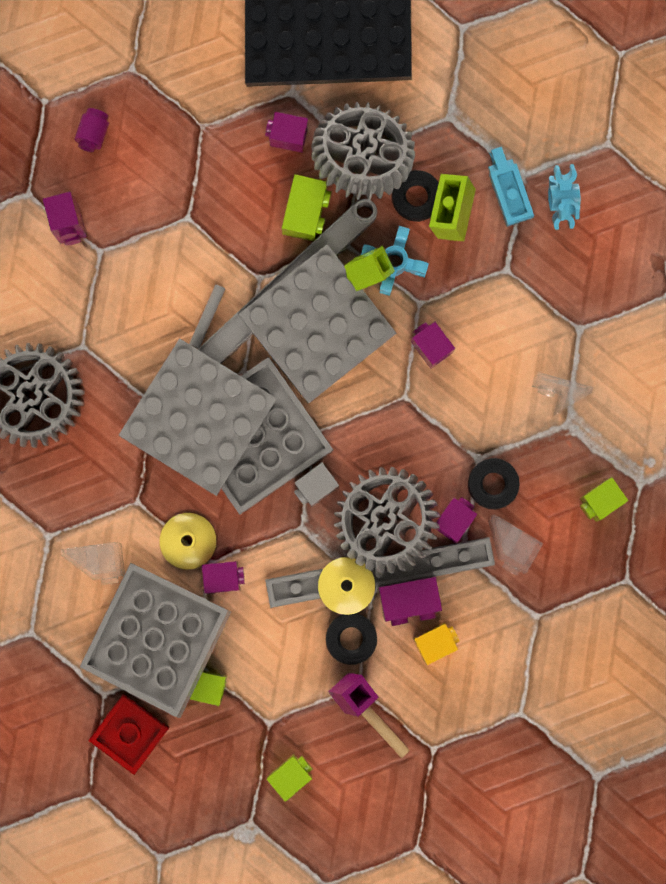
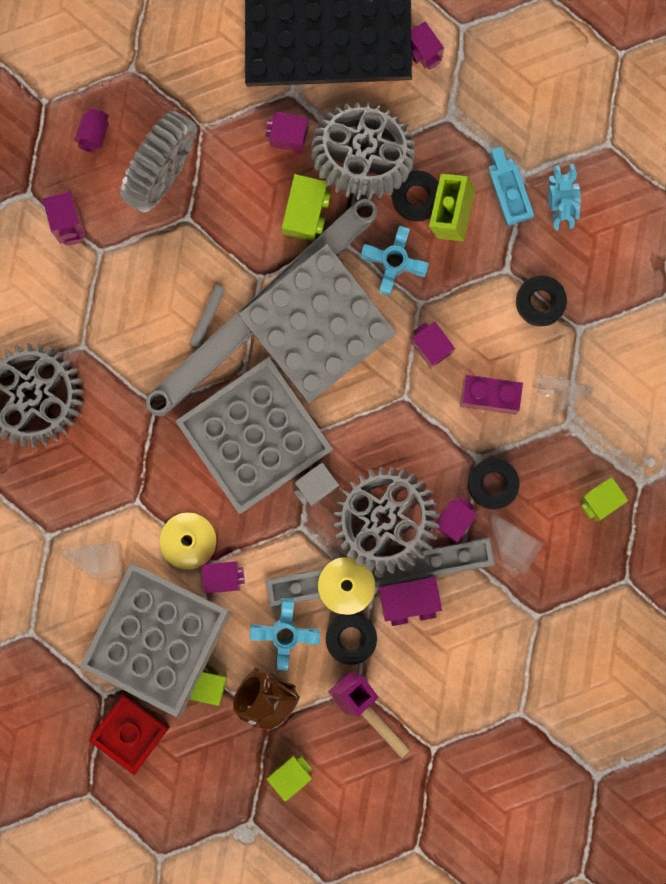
light grey plate [119,338,277,496] -> none
lime brick [344,246,395,292] -> none
yellow brick [413,623,460,665] -> none
none -> light grey gear [120,111,197,213]
none -> reddish brown piece [233,667,300,730]
none -> medium azure pin [250,598,320,671]
none -> magenta brick [411,21,444,70]
none -> magenta brick [460,375,523,415]
none -> black tyre [516,275,567,327]

